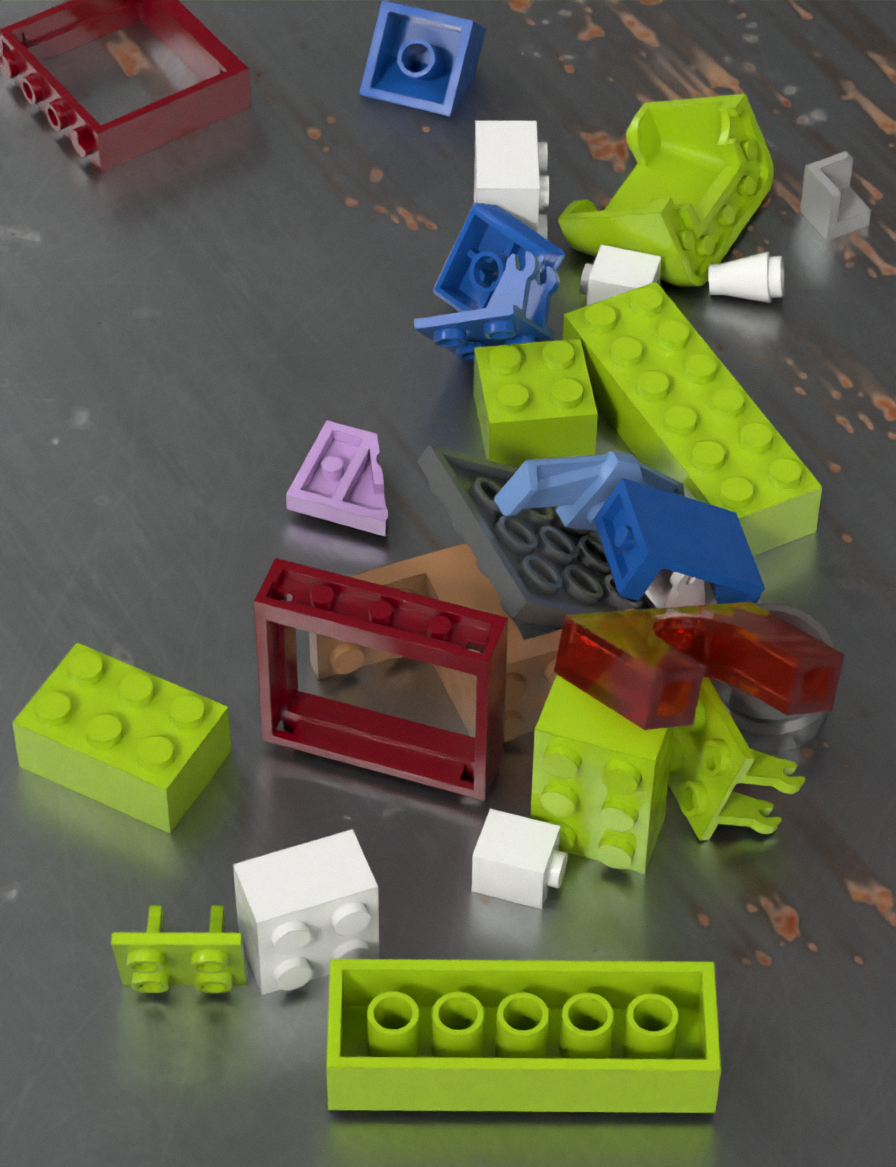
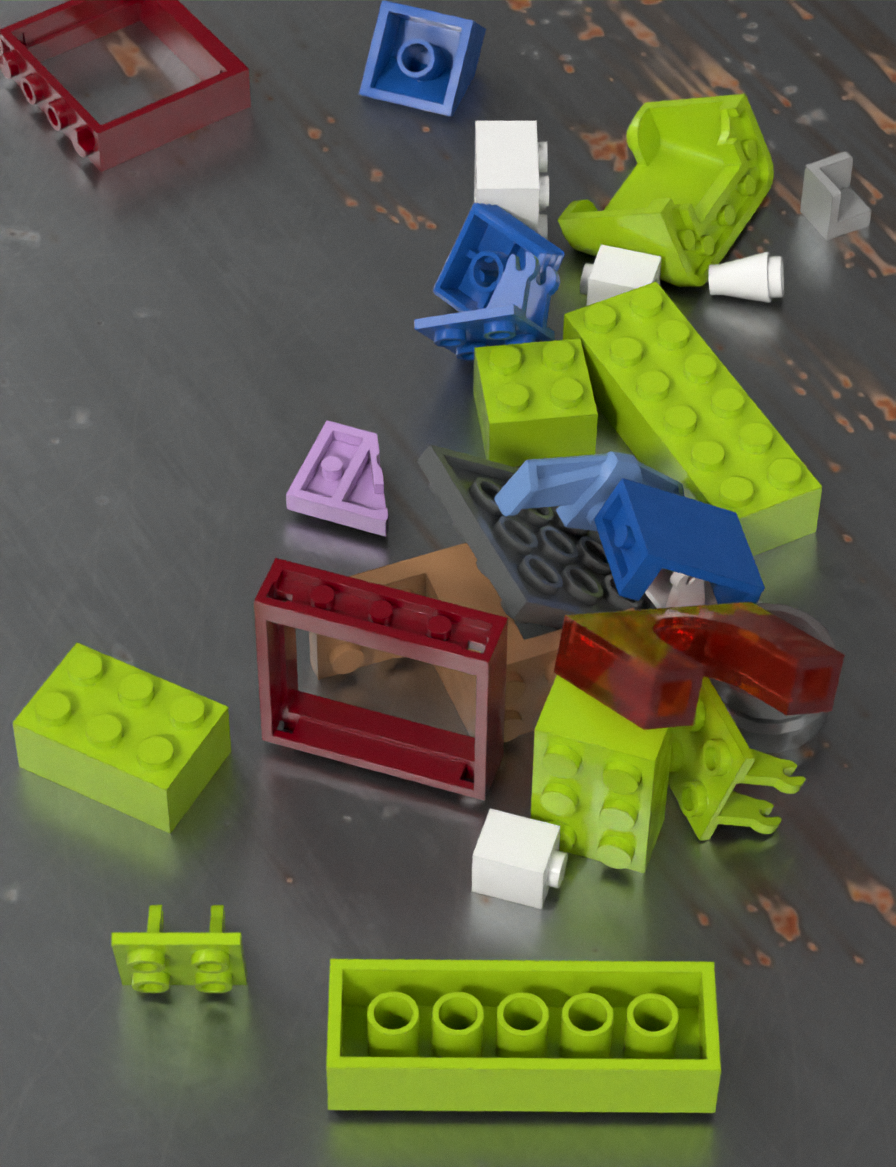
white brick [233,829,380,995] -> none

